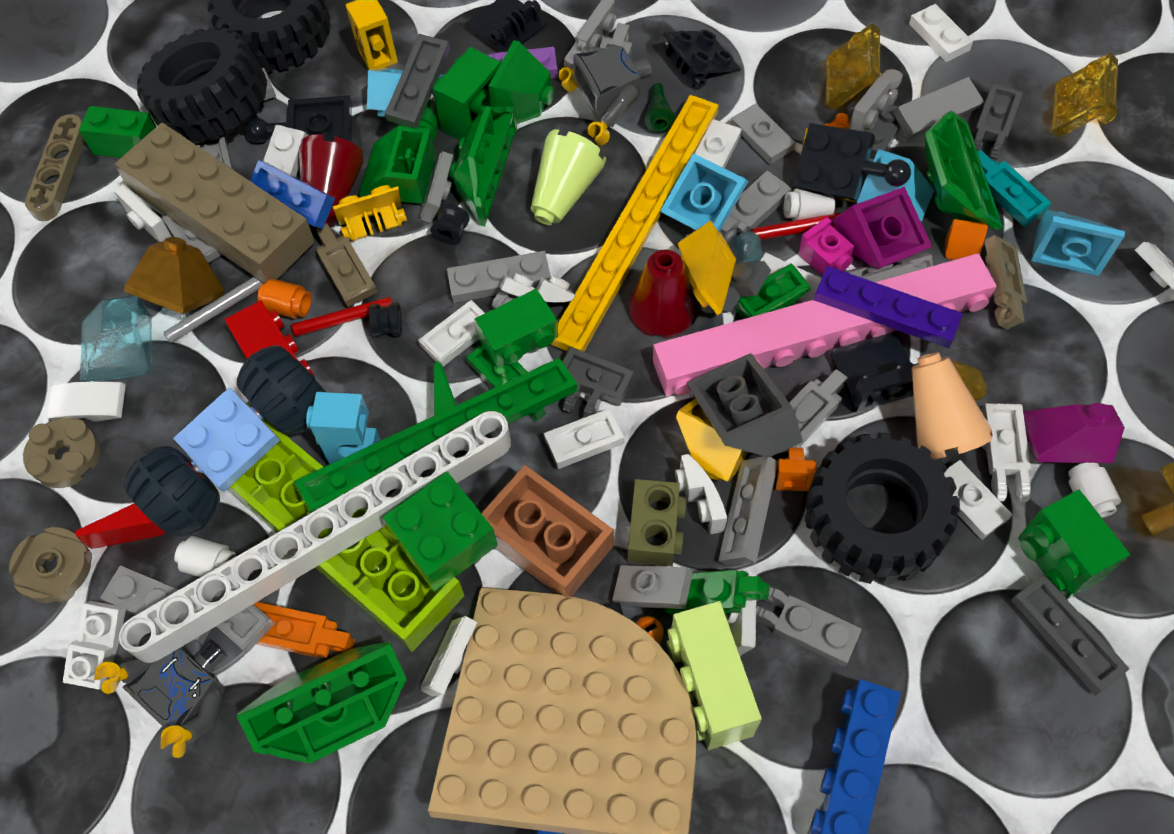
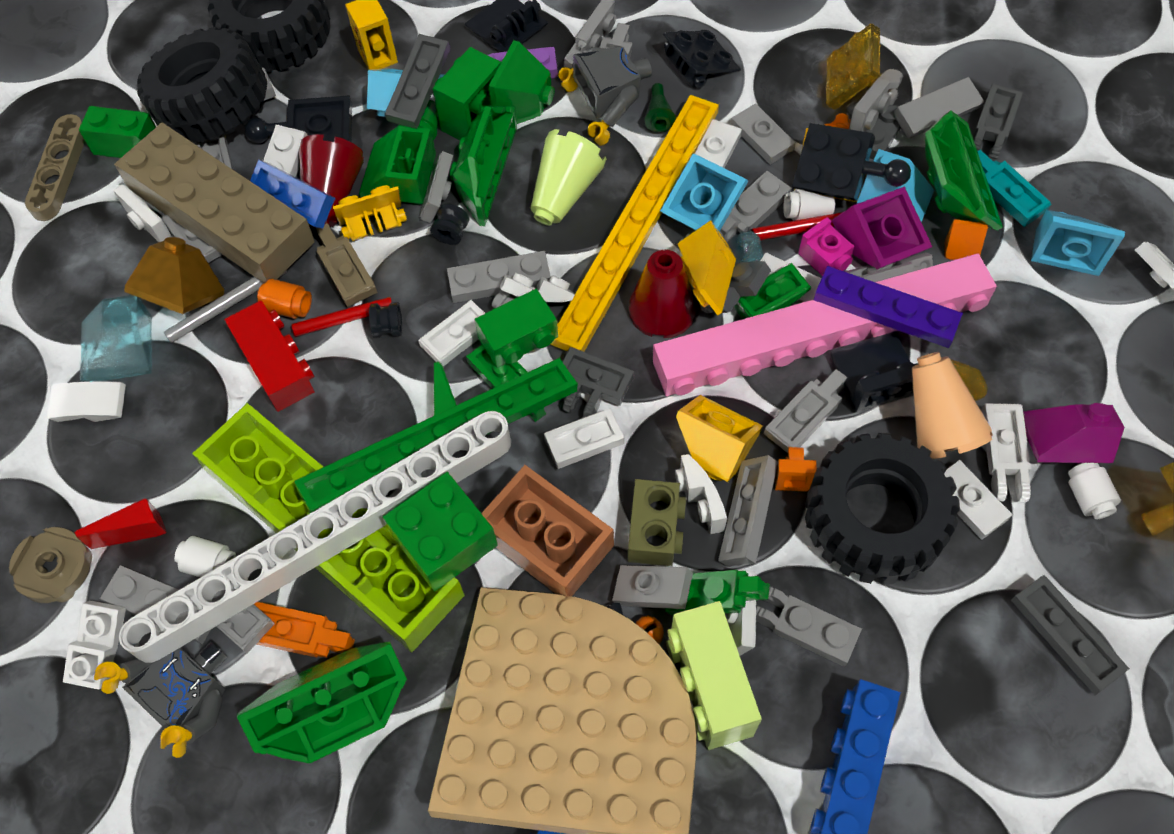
dark tan plate [23,418,101,488] -> none
black plate [124,345,326,537] -> none
medium azure arch [306,392,381,464] -> none
white plate [420,616,477,697] -> none
dark grey slope [686,353,803,457] -> none
white plate [909,4,973,62] -> none
dark tan hinge [985,235,1027,330] -> none
green brick [1018,489,1130,600] -> none
clear yellow plate [1052,53,1118,137] -> none

